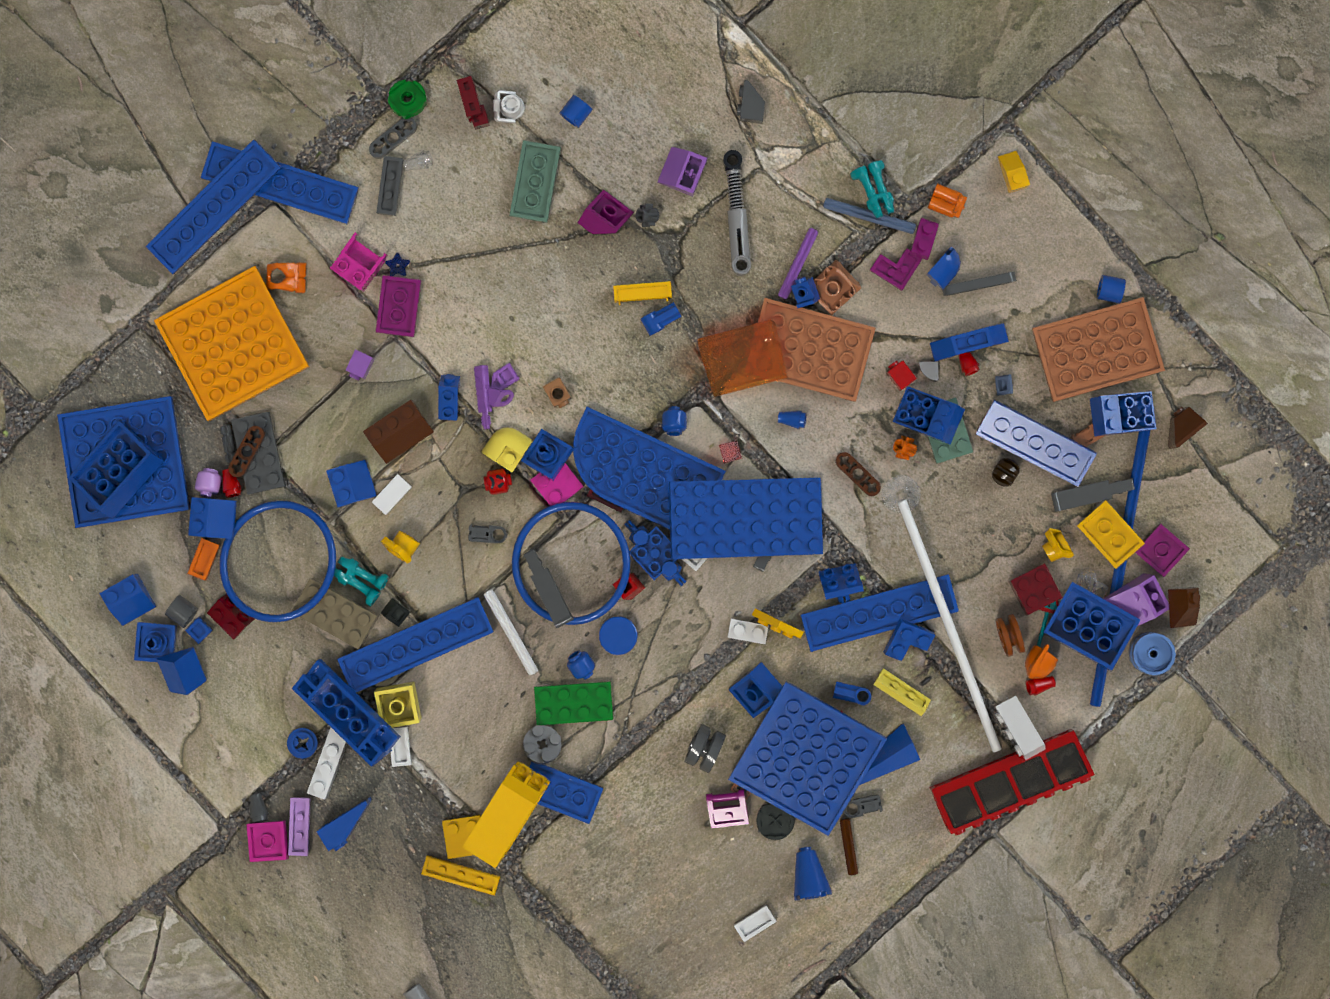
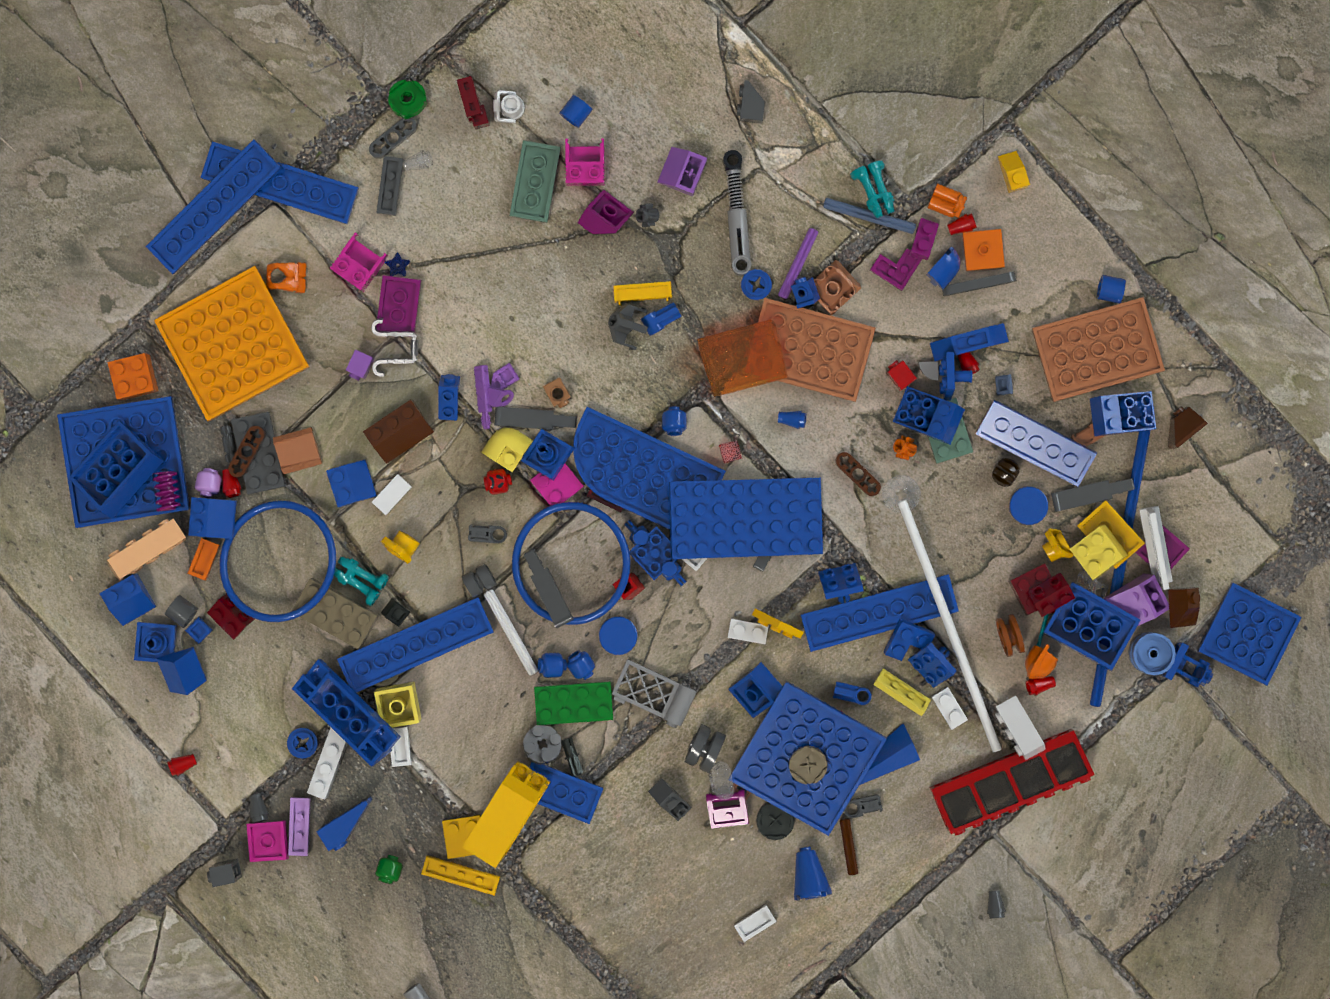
none -> orange brick [107,353,159,401]
none -> light nougat wedge [107,518,186,582]
none -> magenta piece [153,471,181,512]
none -> red cone [167,754,197,776]
none -> dark grey brick [207,858,242,887]
none -> nougat slope [273,427,322,474]
none -> piece [371,318,418,377]
none -> green head [375,855,403,885]
none -> dark grey wheel [462,564,497,598]
none -> dark grey piece [494,407,577,430]
none -> blue head [538,653,567,678]
none -> pearl dark grey axle [561,737,583,776]
none -> dark pink piece [565,138,605,186]
none -> dark grey piece [608,303,648,350]
none -> light grey piece [612,659,697,728]
none -> dark grey slope [648,778,692,821]
none -> clear bracket [708,762,734,800]
none -> blue gear [741,269,772,300]
none -> dark tan tile [789,746,827,784]
none -> blue plate [908,643,957,688]
none -> white plate [931,687,968,730]
none -> blue plate [939,352,973,400]
none -> red cone [947,213,977,235]
none -> orange plate [962,229,1005,271]
none -> dark grey cone [987,890,1006,919]
none -> blue tile [1009,487,1048,525]
none -> dark red bracket [1027,573,1075,617]
none -> light yellow brick [1070,525,1128,580]
none -> white fence [1139,506,1173,590]
none -> blue tile [1161,642,1213,687]
none -> blue plate [1197,582,1302,686]

